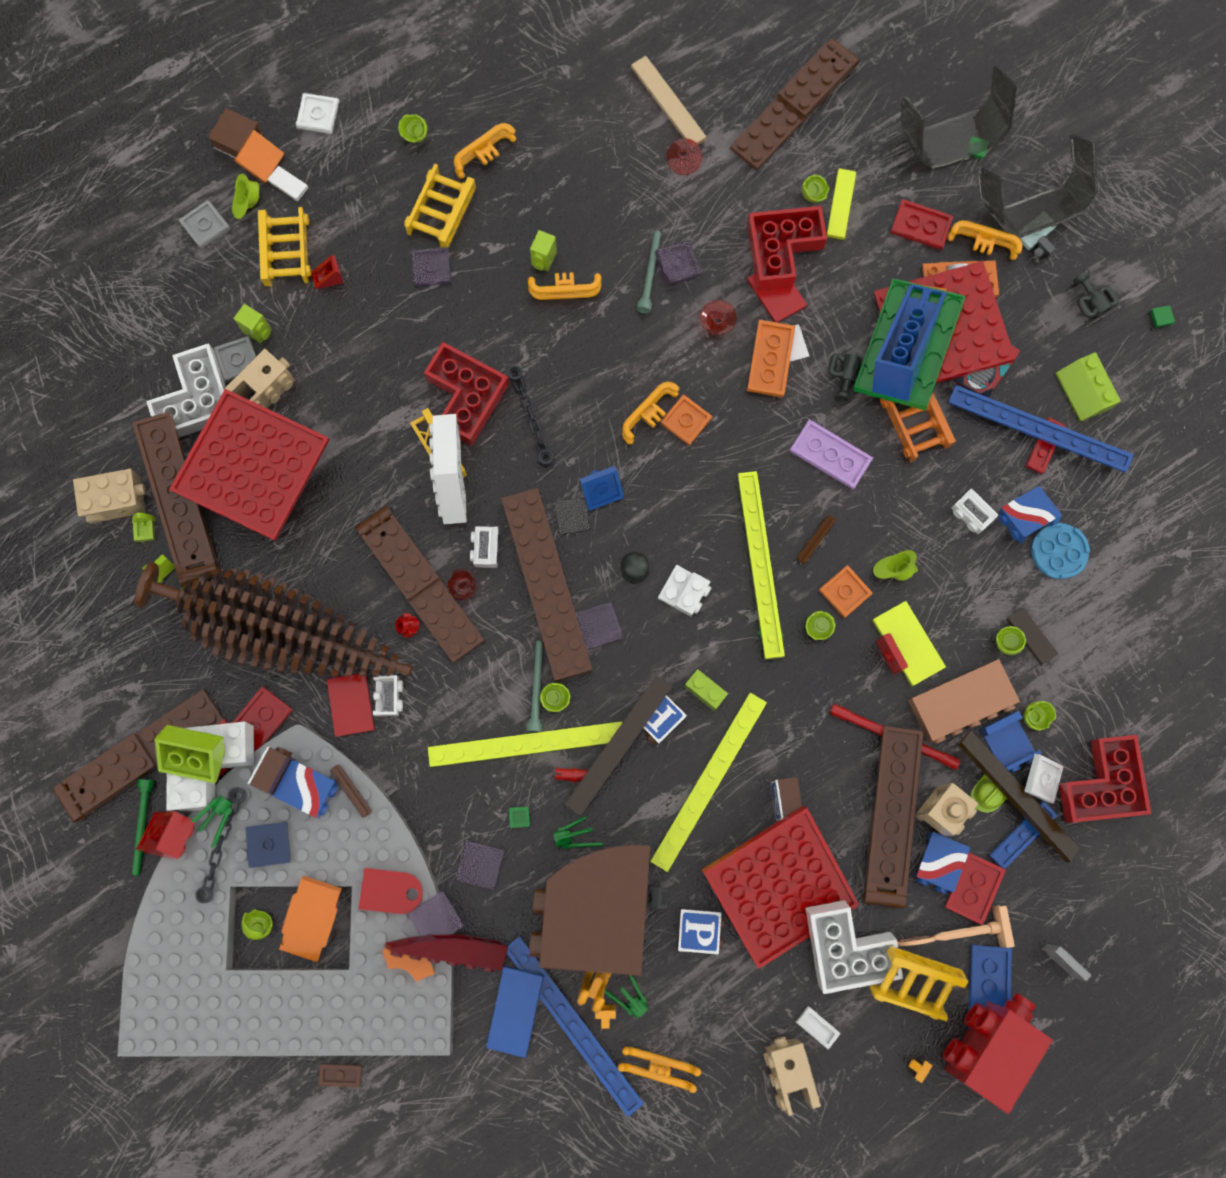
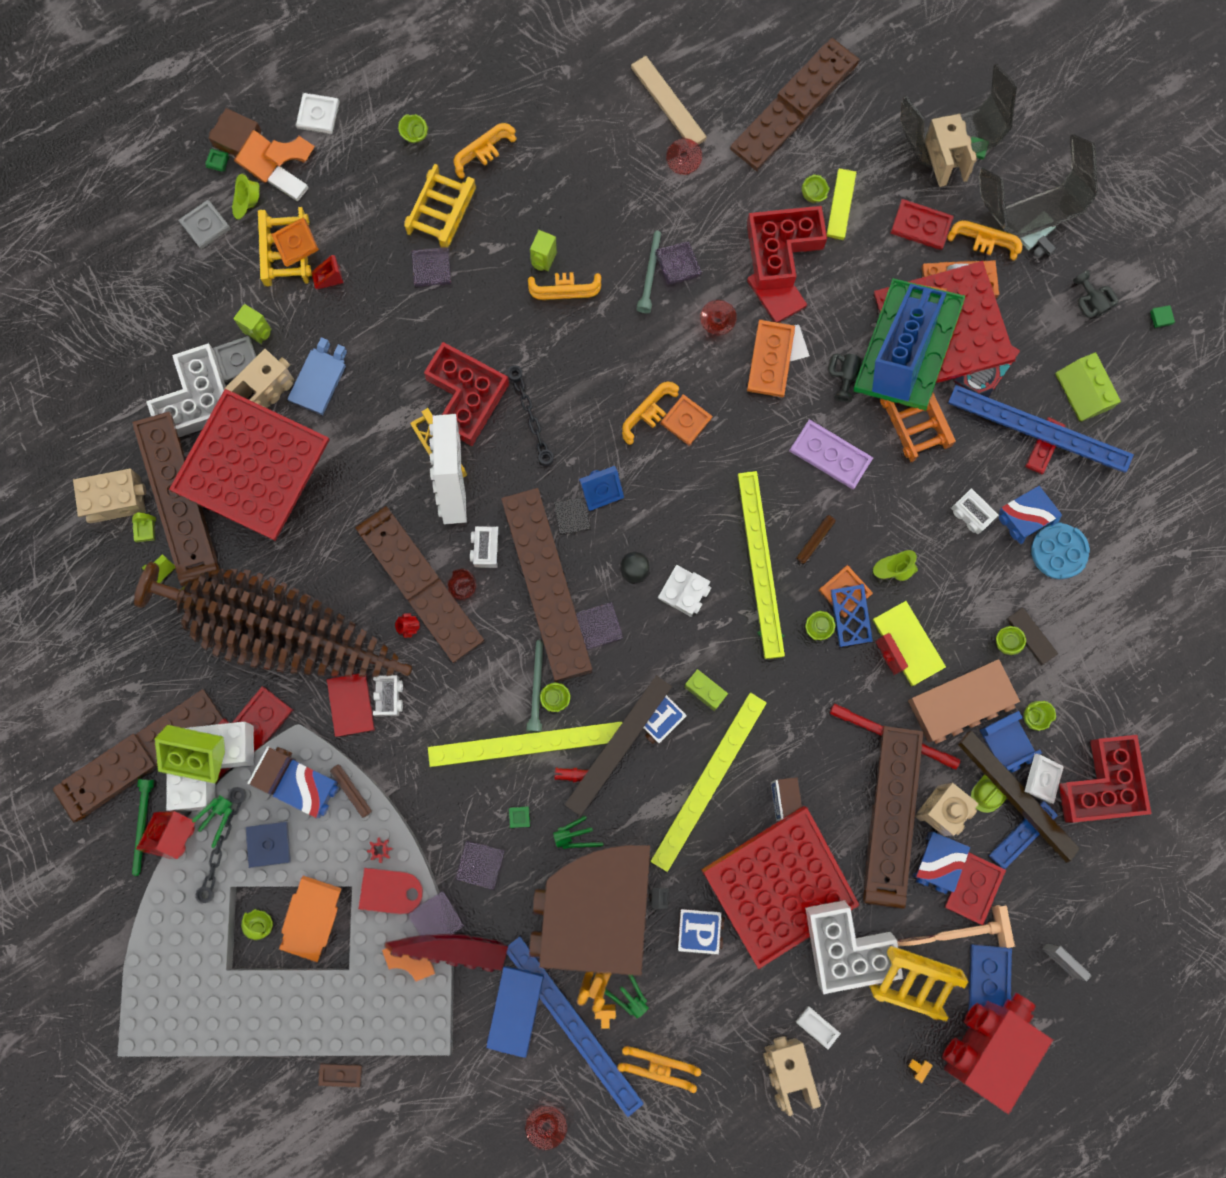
none -> green tile [205,149,230,172]
none -> orange tile [264,136,315,167]
none -> orange tile [271,217,319,267]
none -> medium blue tile [287,337,347,416]
none -> red gear [367,837,393,863]
none -> clear red dish [525,1106,567,1150]
none -> blue window [830,584,873,647]
none -> tan torso [925,114,976,187]

